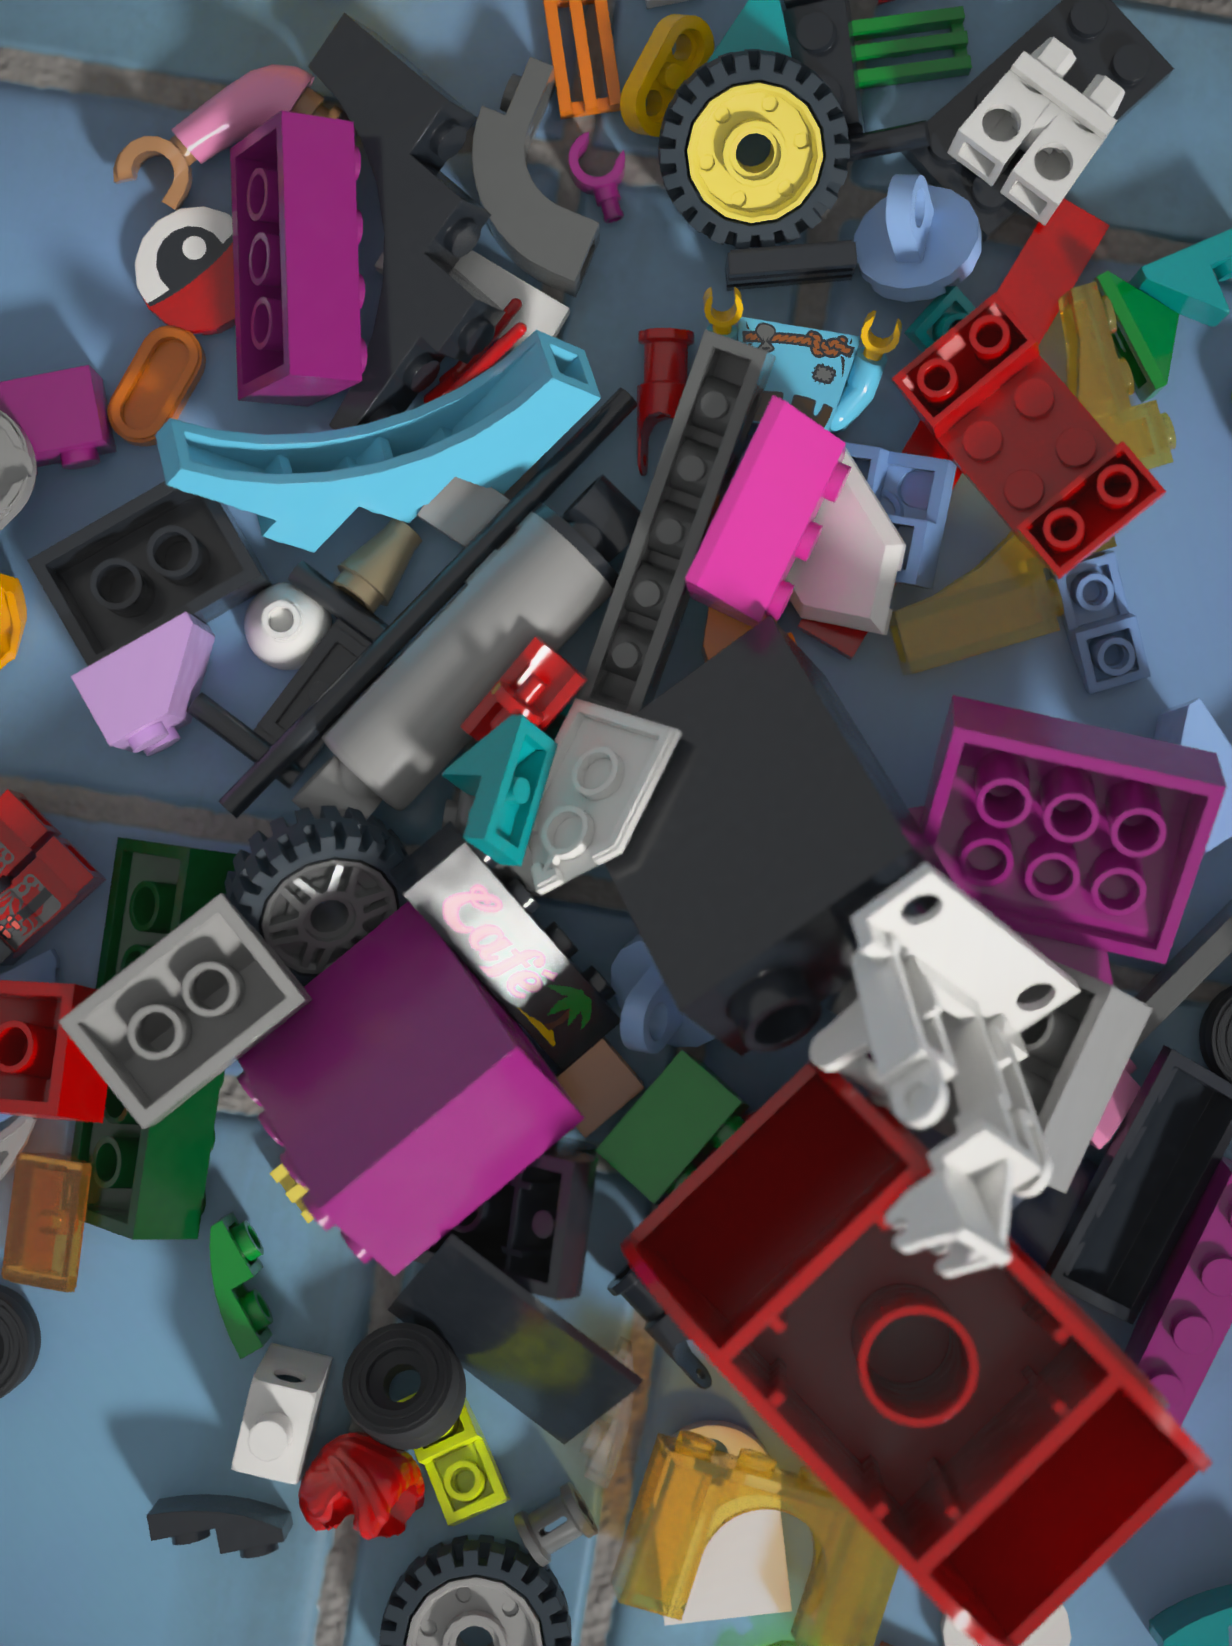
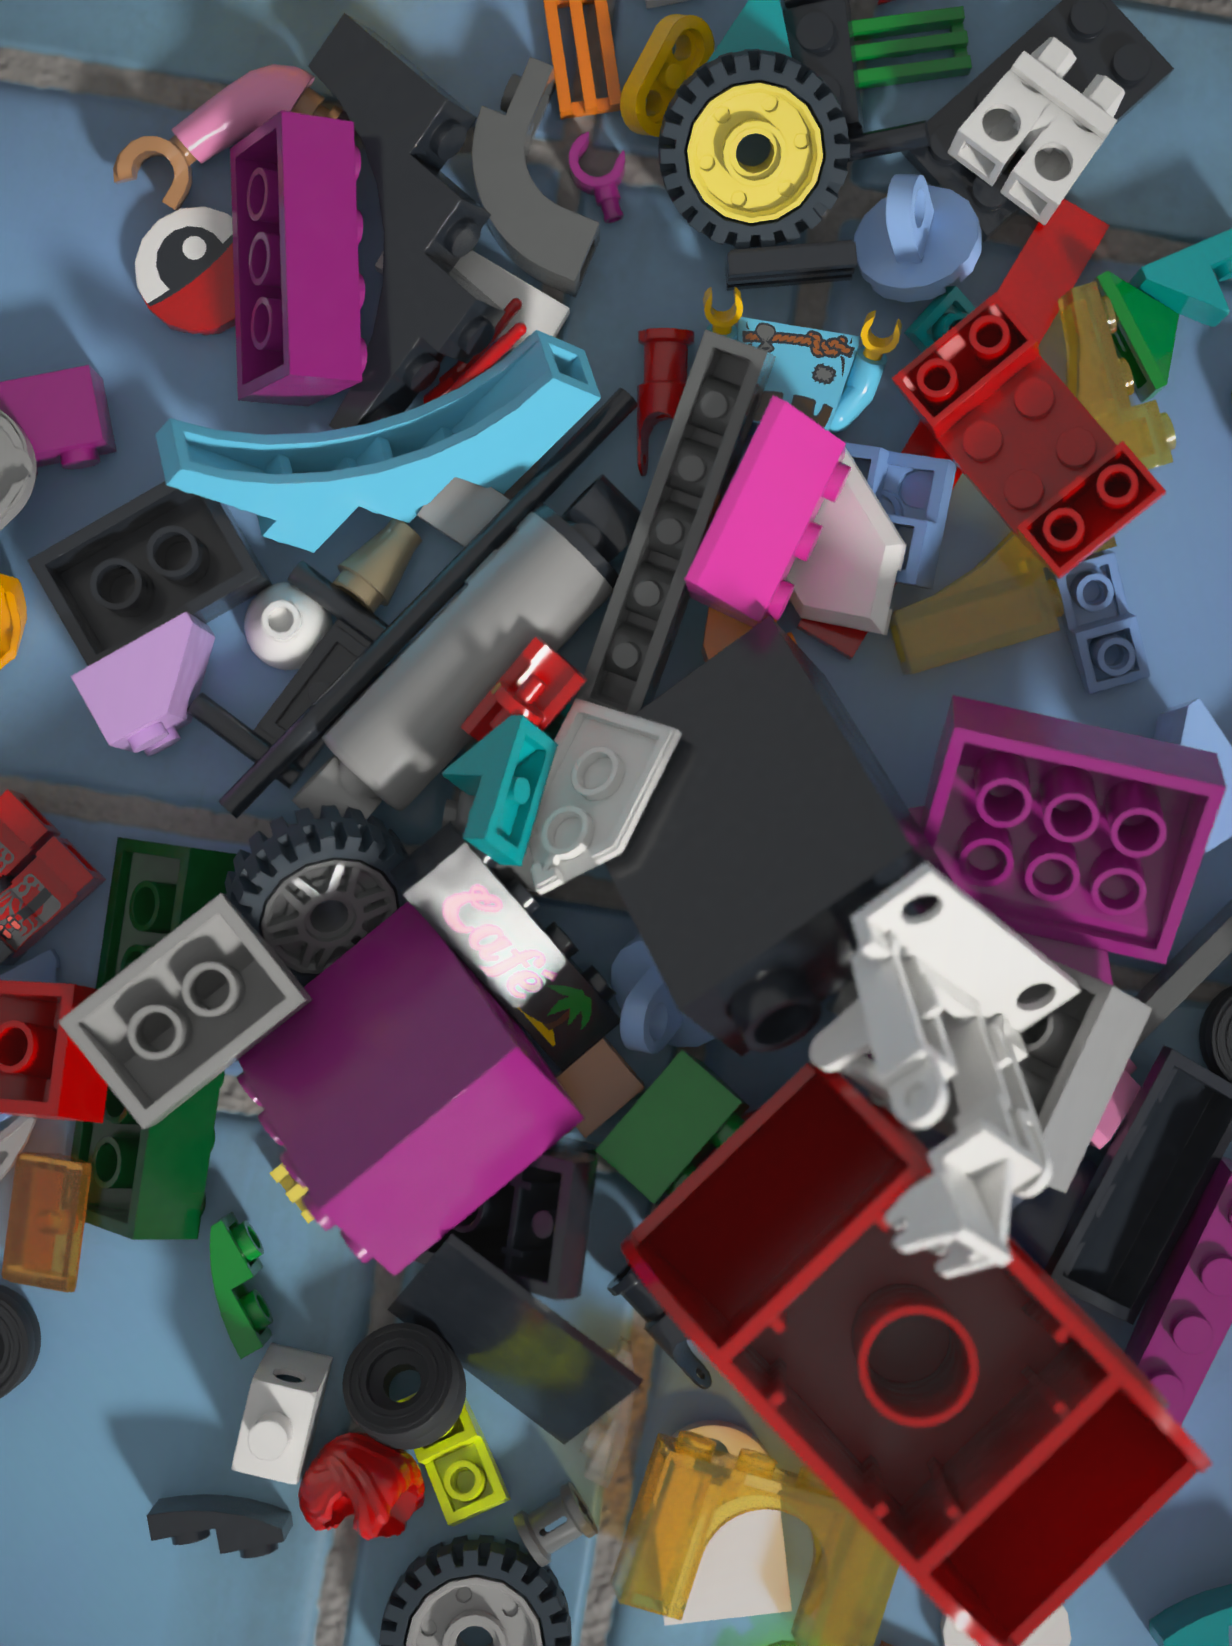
orange tile [108,325,206,447] -> none

